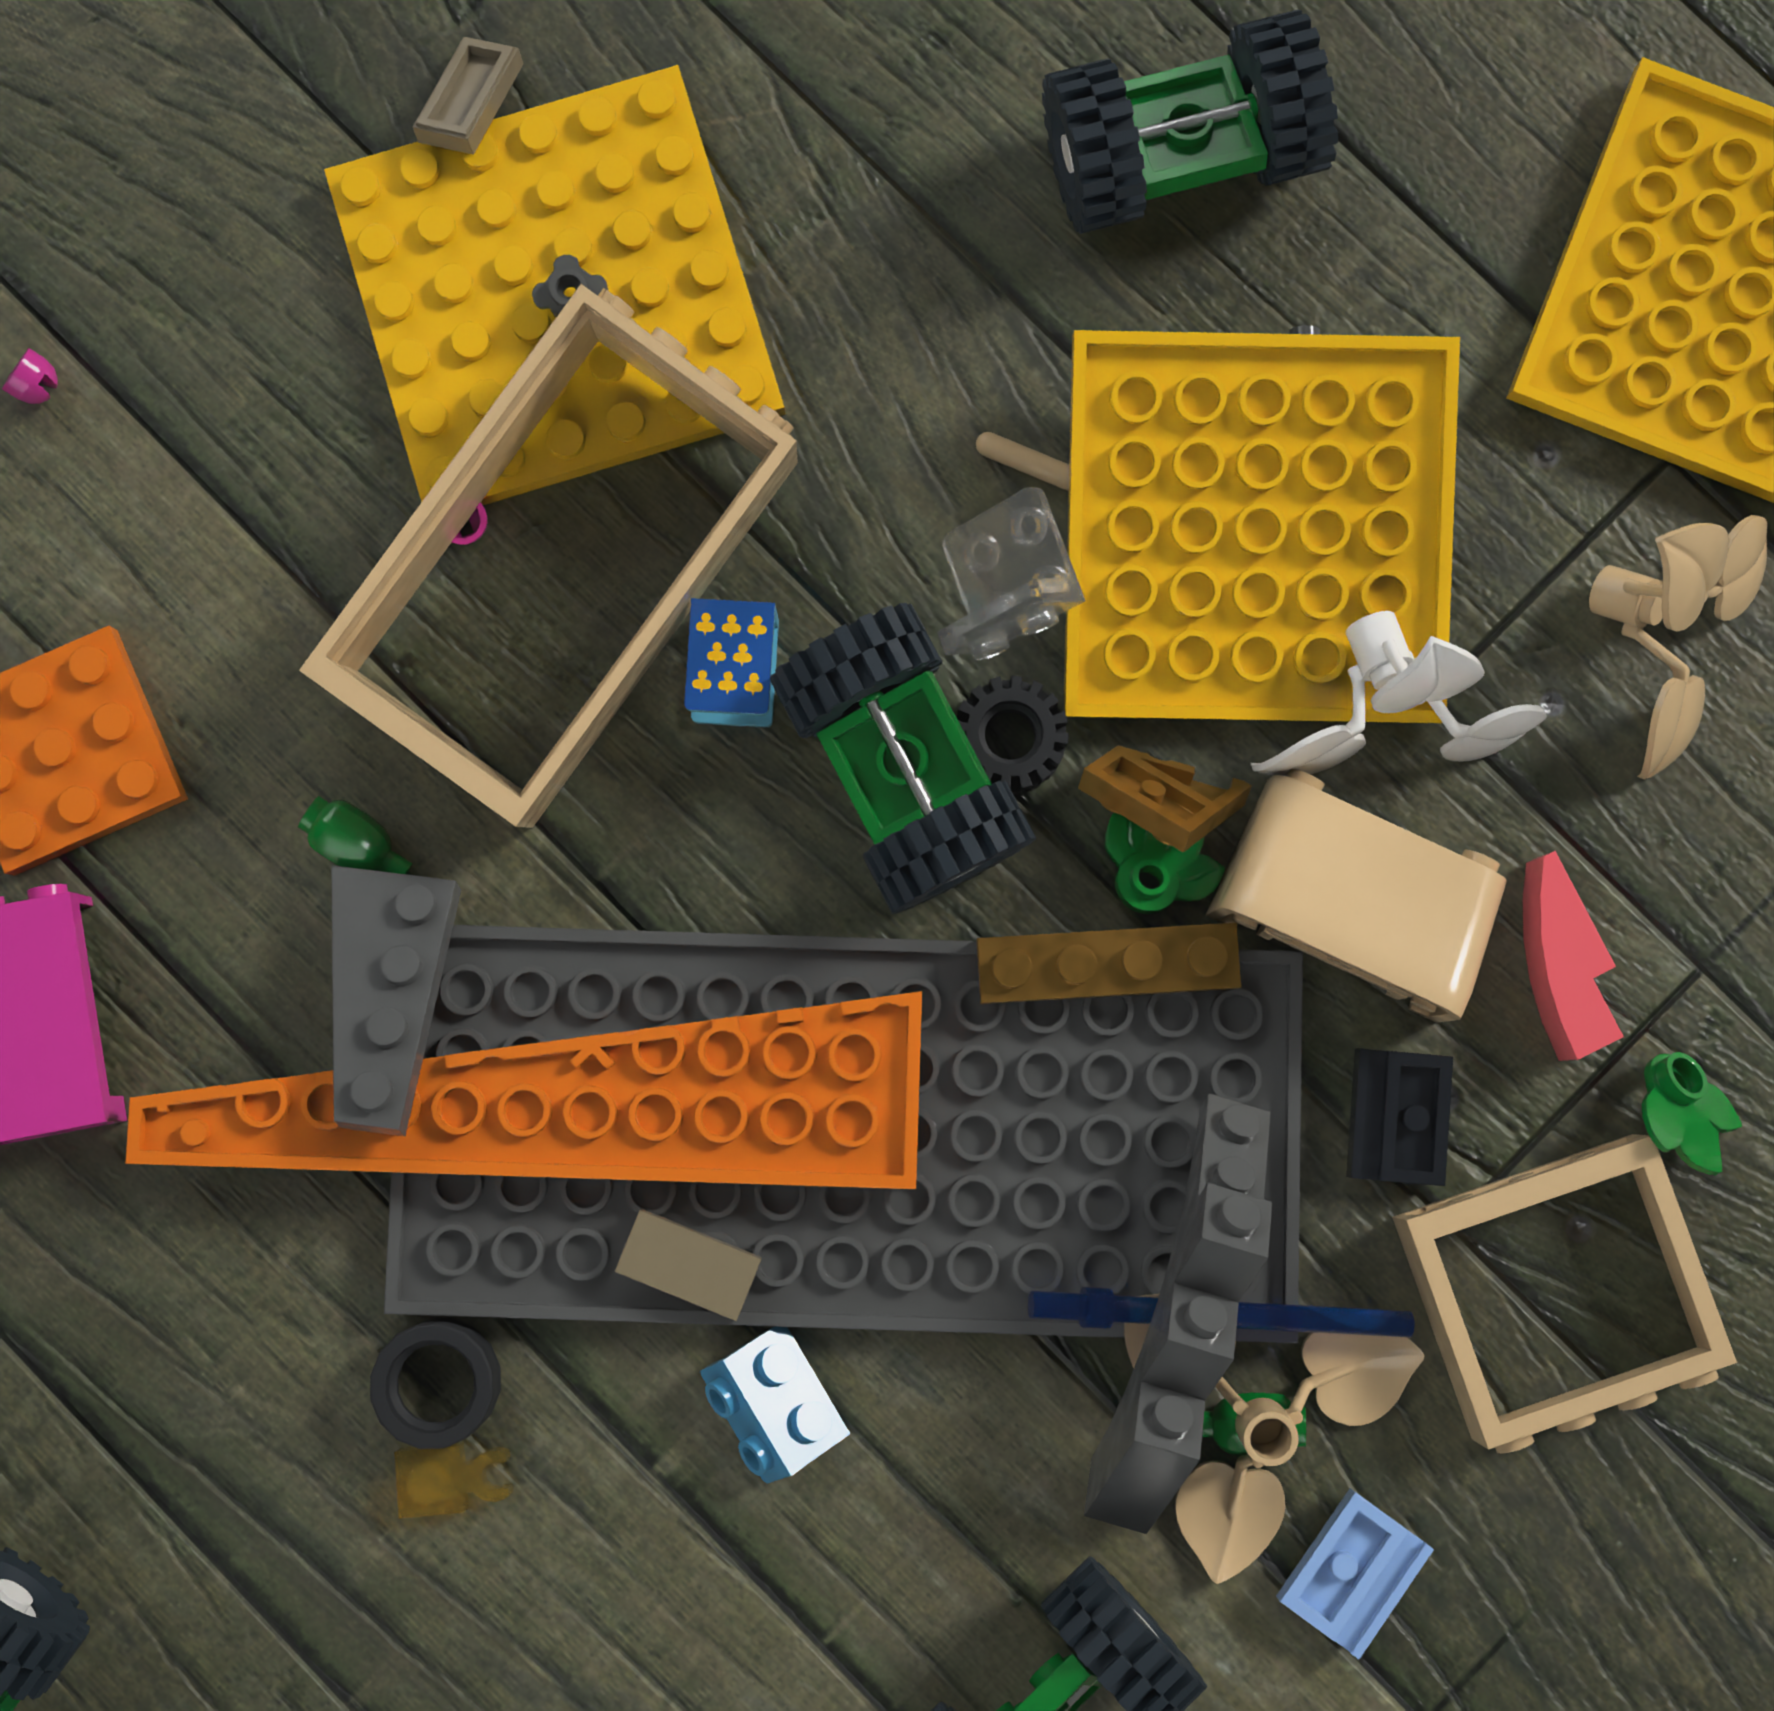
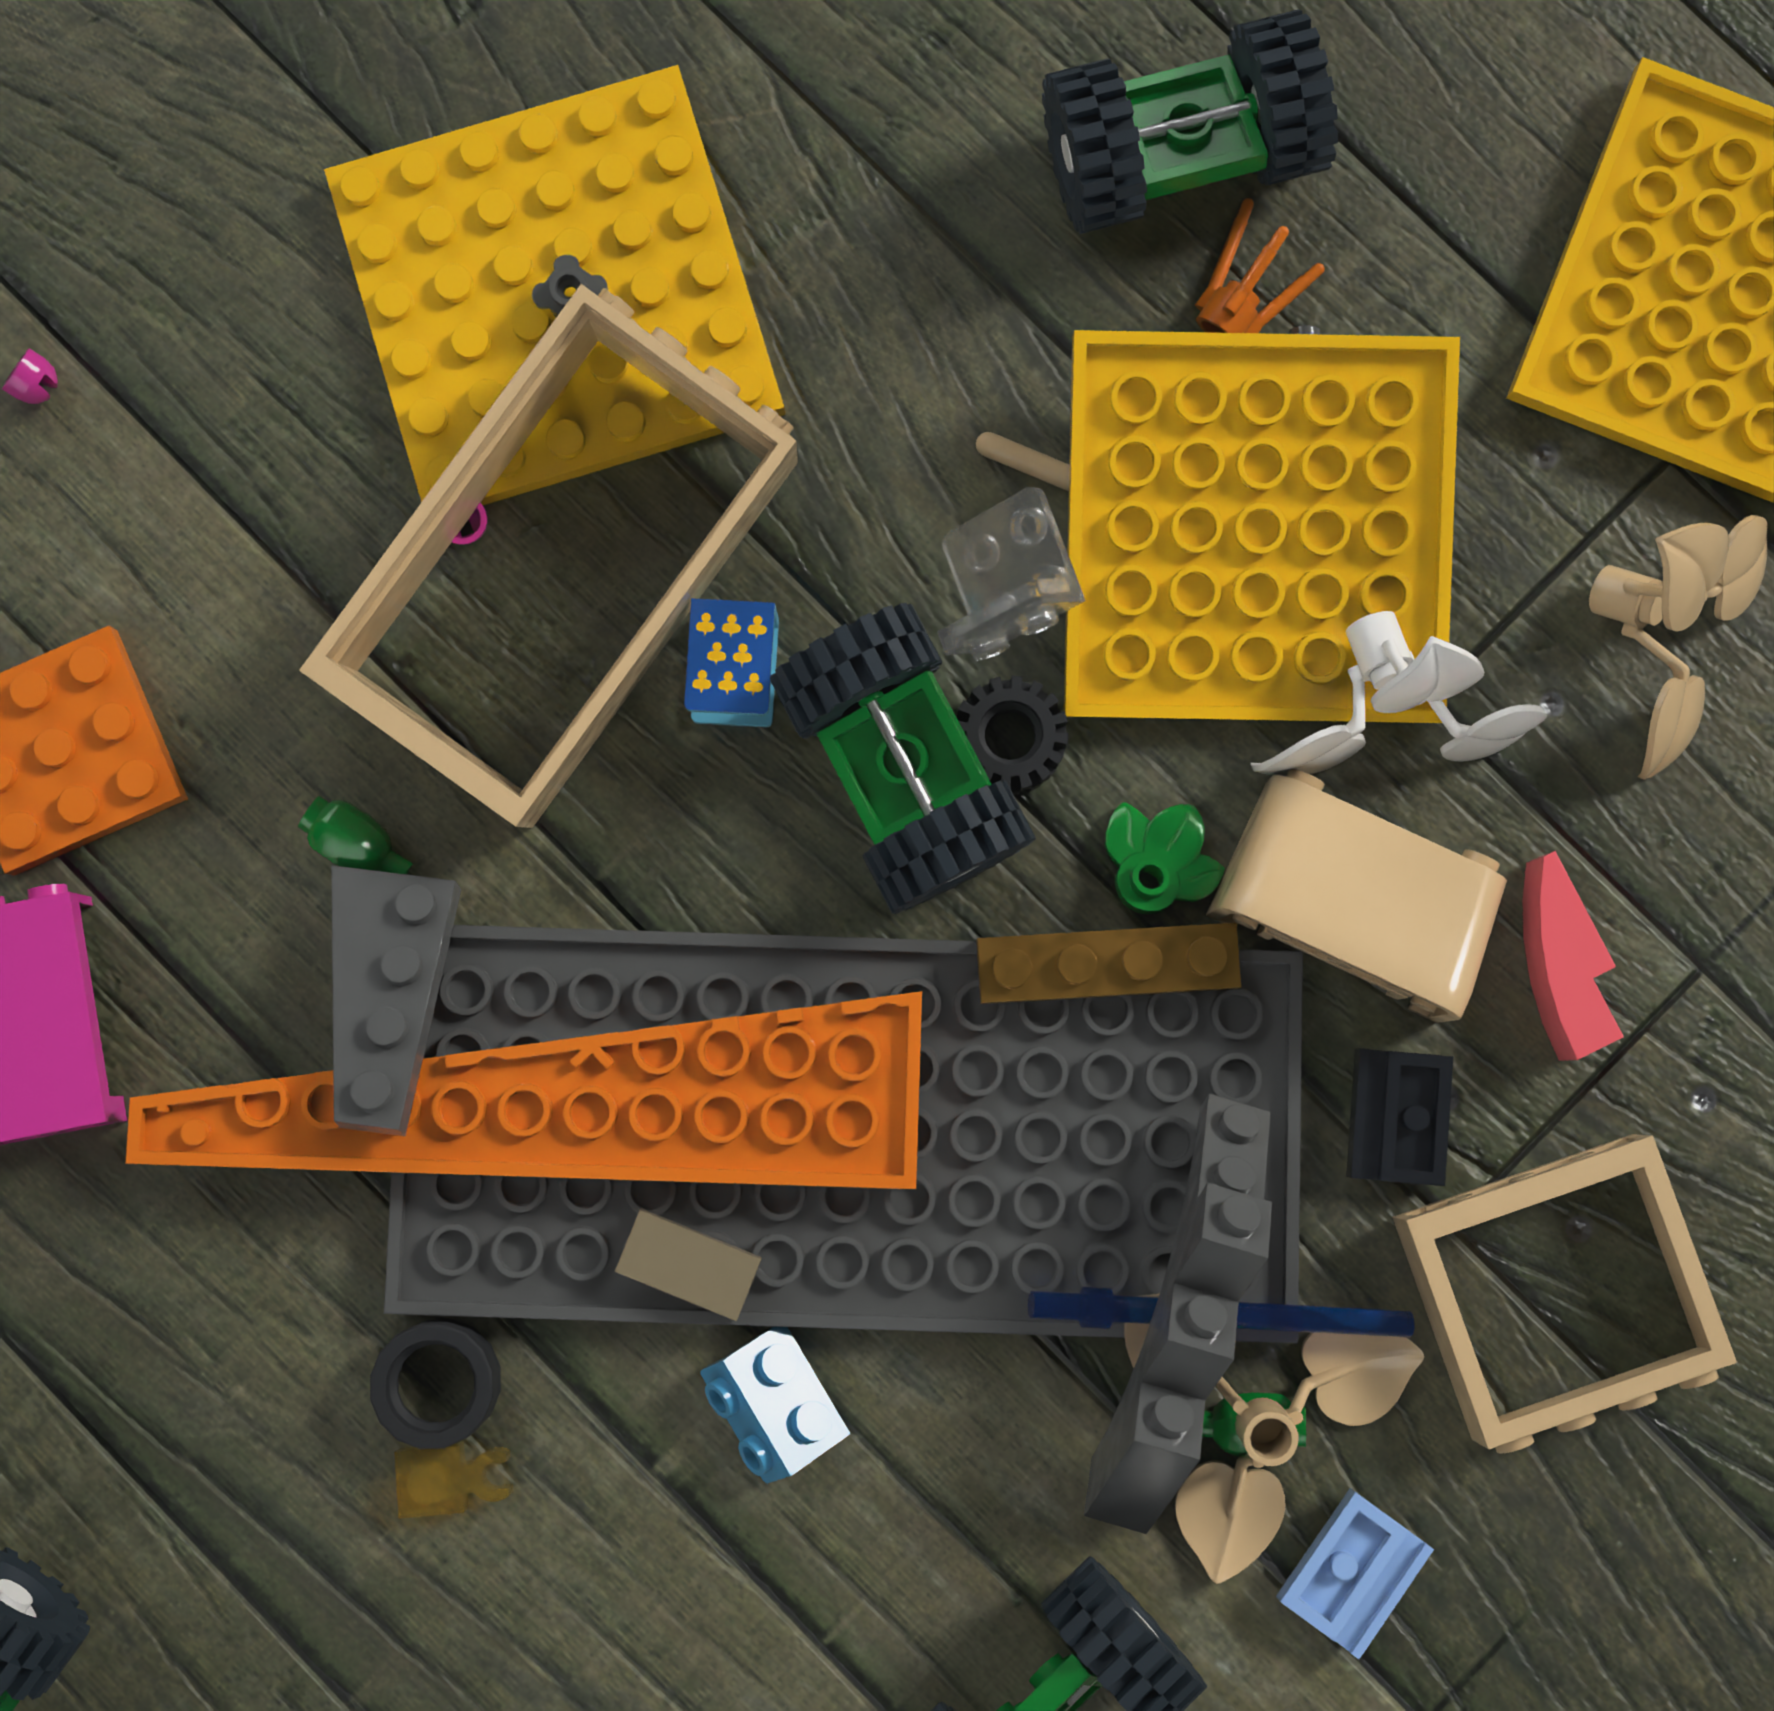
dark tan tile [412,37,524,155] -> none
pearl gold wing [1078,745,1252,852] -> none
green plate [1642,1052,1742,1176] -> none
none -> orange plant [1195,198,1325,333]

